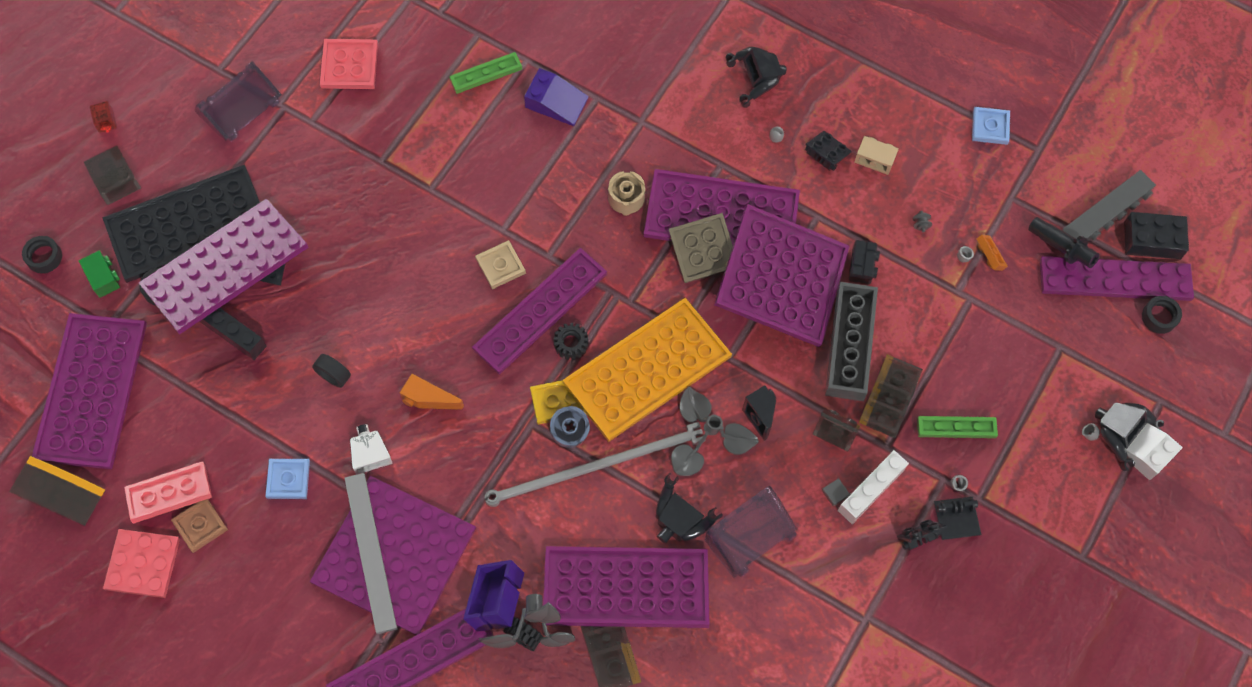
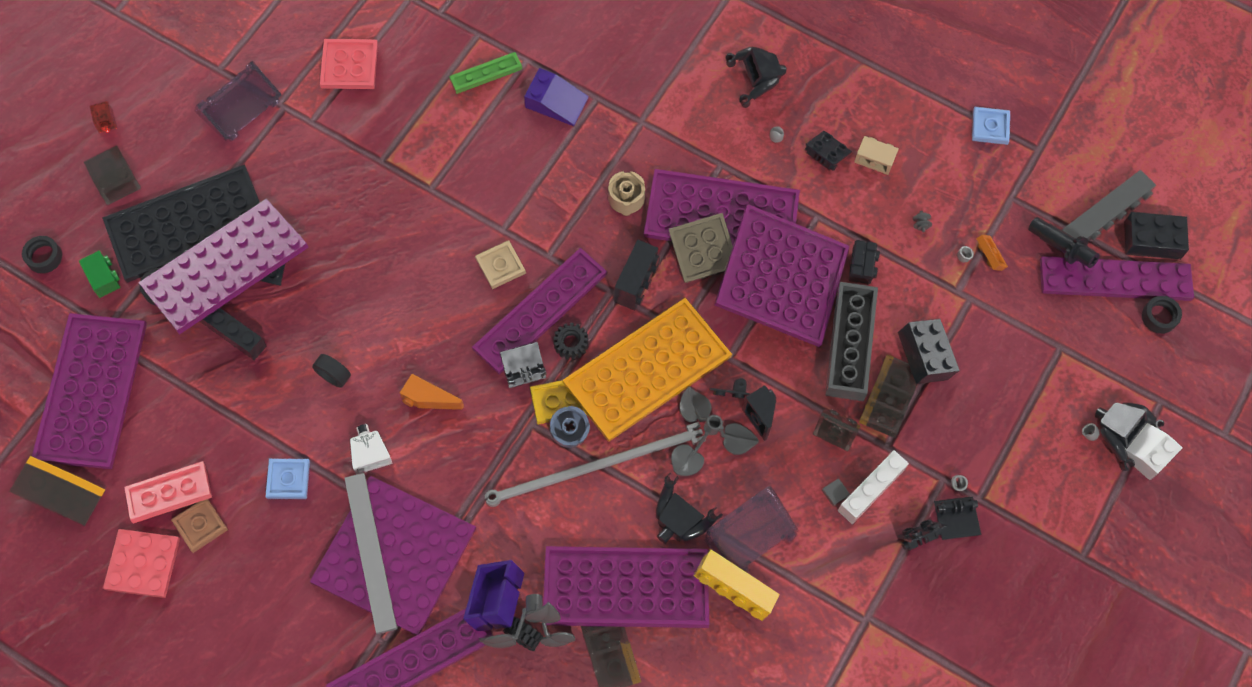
bright green plate [917,416,998,438] -> none
none -> hinge [500,342,547,388]
none -> black brick [614,239,660,311]
none -> yellow brick [693,550,780,621]
none -> black hinge [709,378,750,399]
none -> black brick [898,319,960,384]

